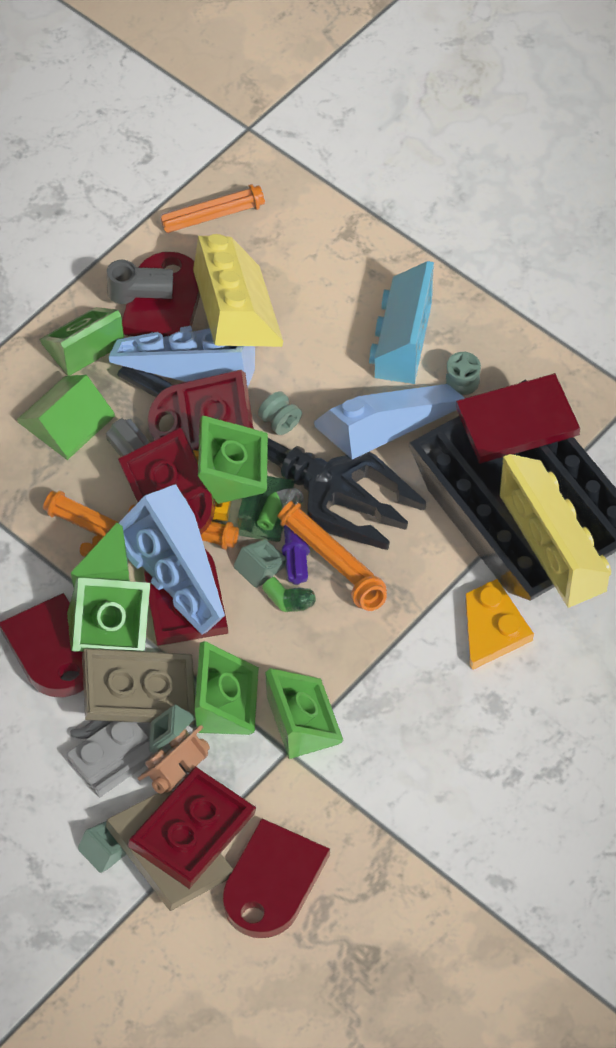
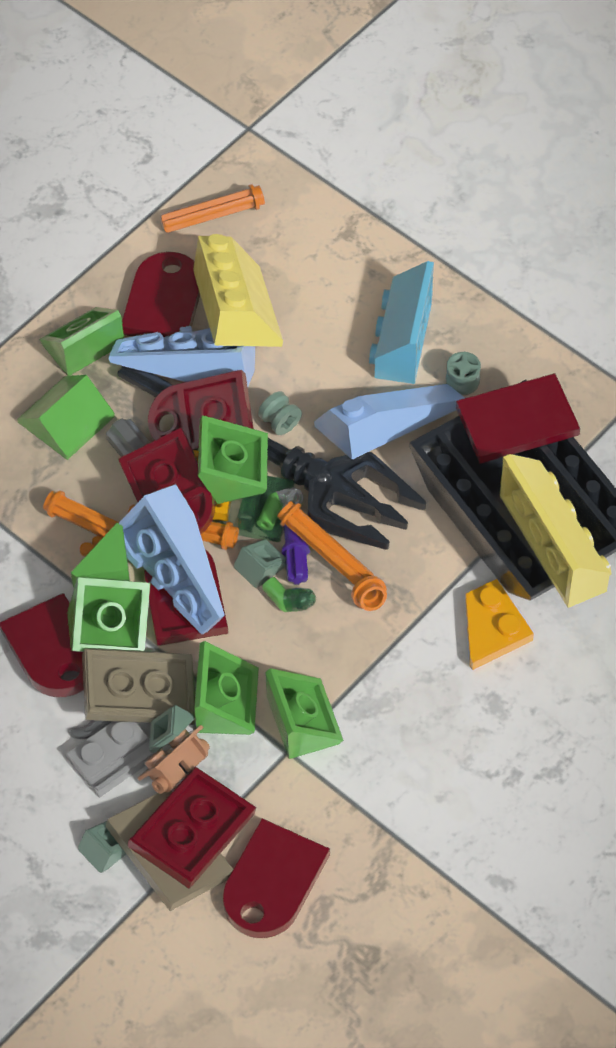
dark grey piece [107,259,173,304] -> none

